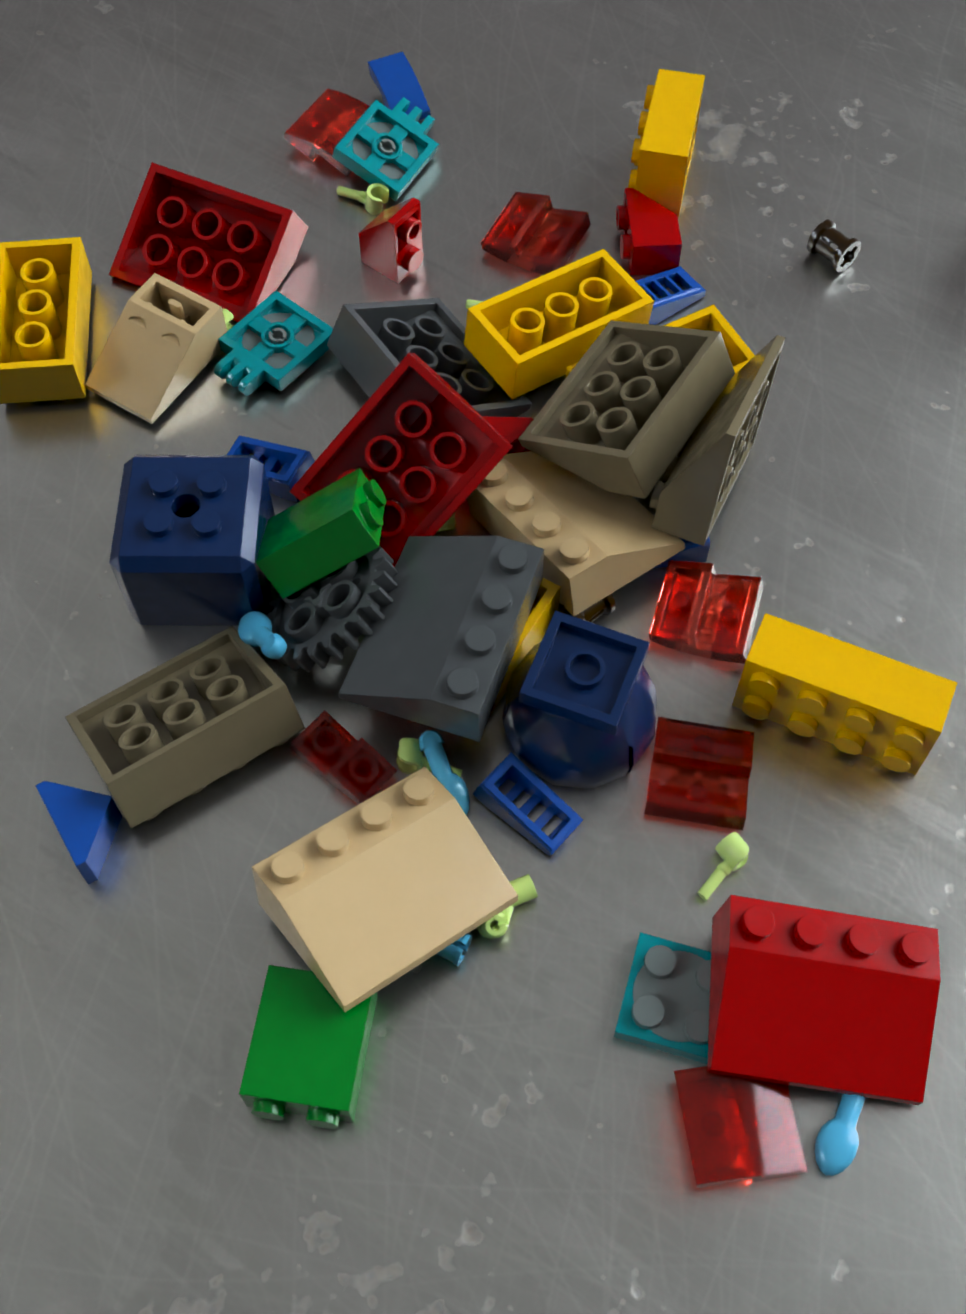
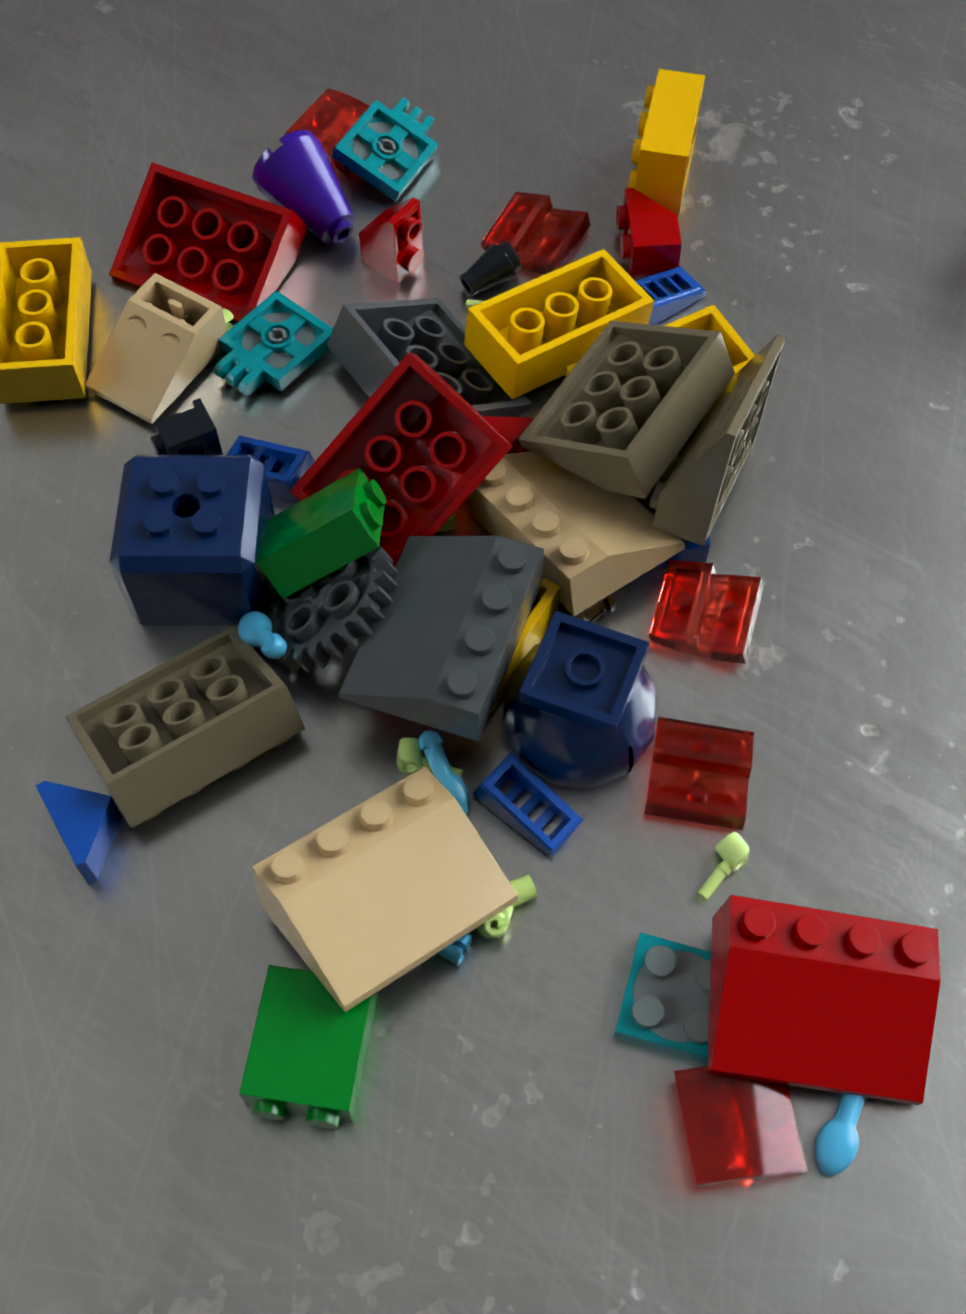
clear red slope [290,710,397,804] -> none
yellowish green hand [337,183,389,215] -> none
blue slope [368,52,431,121] -> none
yellow brick [732,613,957,775] -> none
dark brown bush [806,219,862,272] -> none
none -> black brick [150,398,223,455]
none -> dark purple cone [252,130,355,244]
none -> black cone [459,241,522,297]

